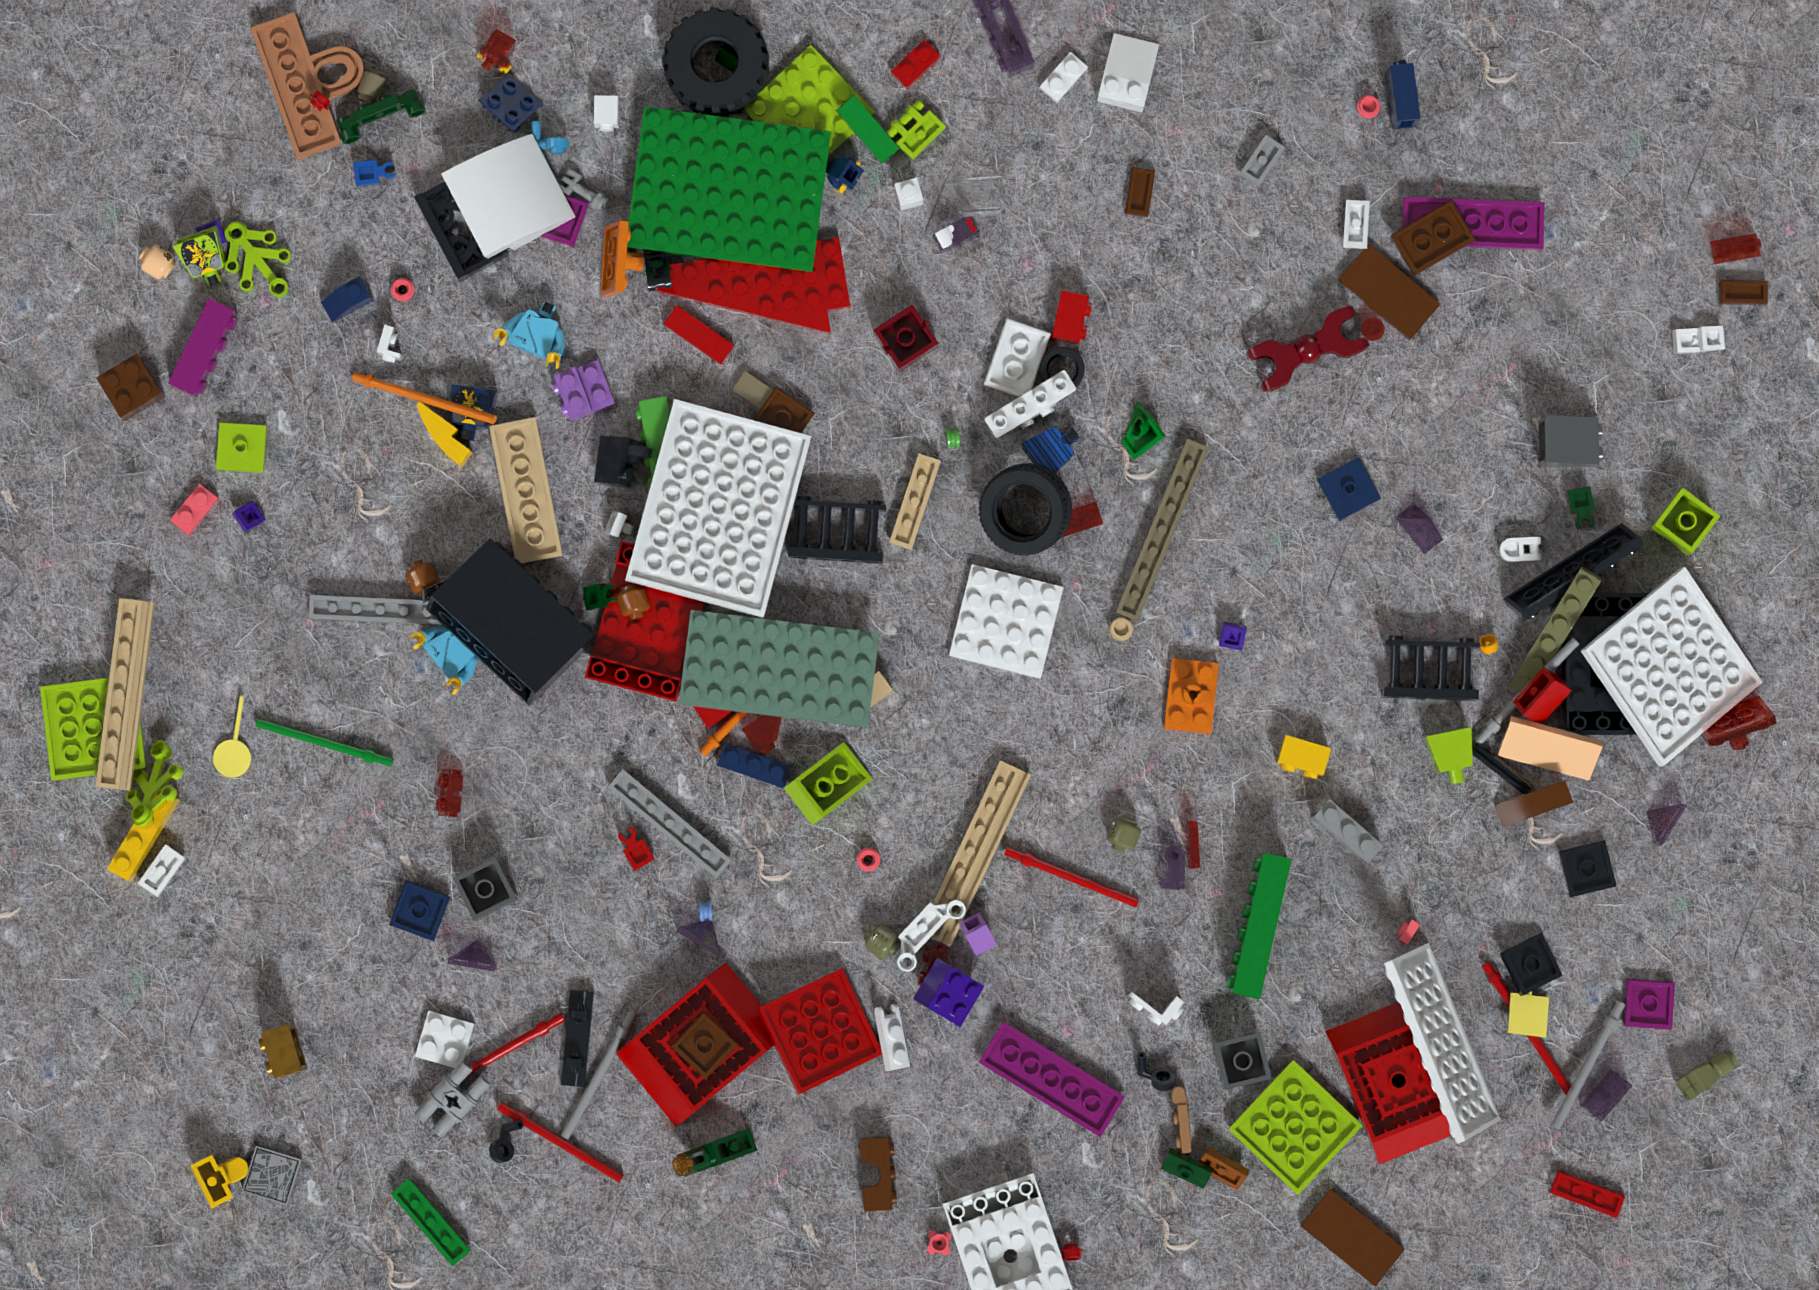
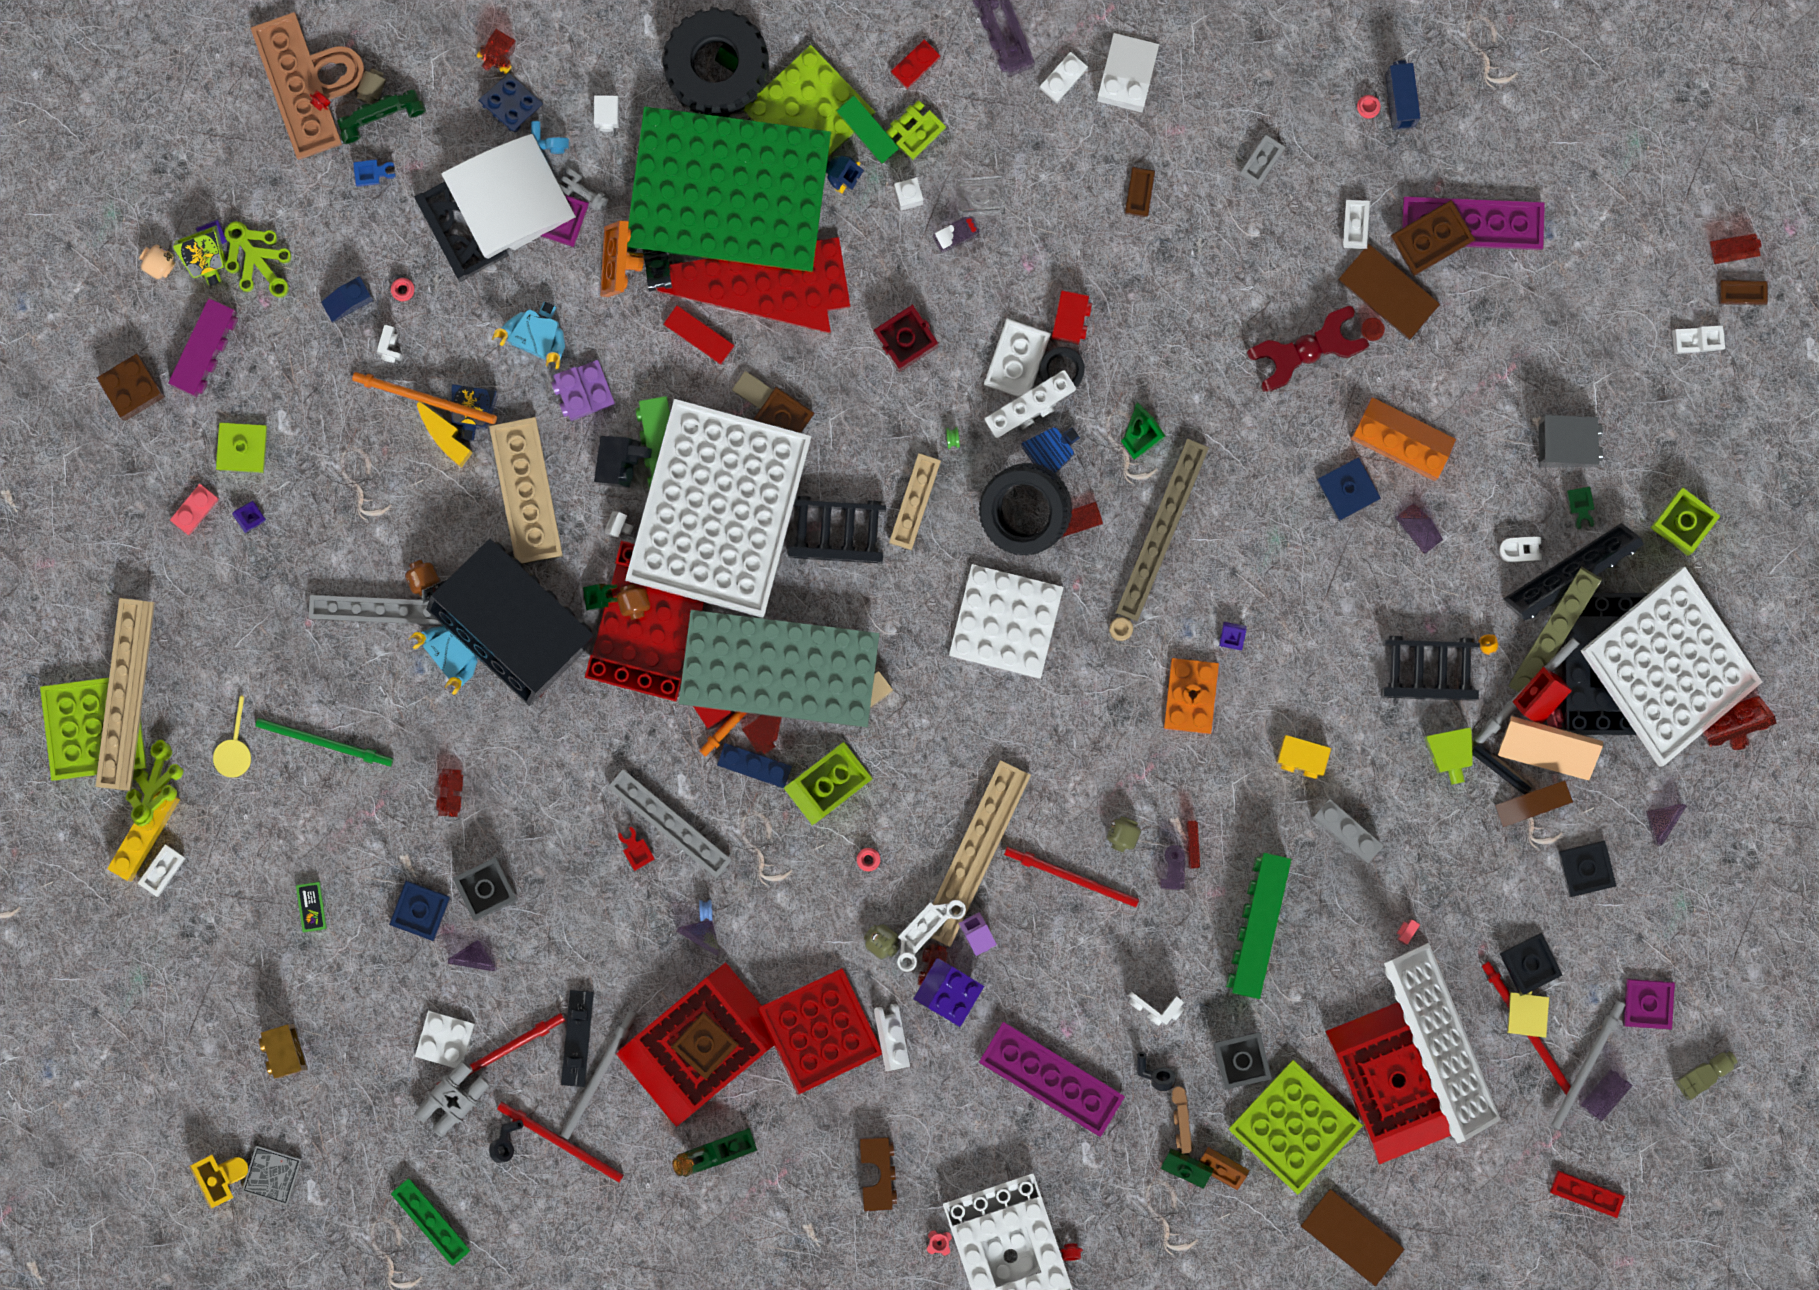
none -> tile [296,882,327,933]
none -> orange slope [1351,397,1456,481]
none -> coral plate [1546,708,1564,729]

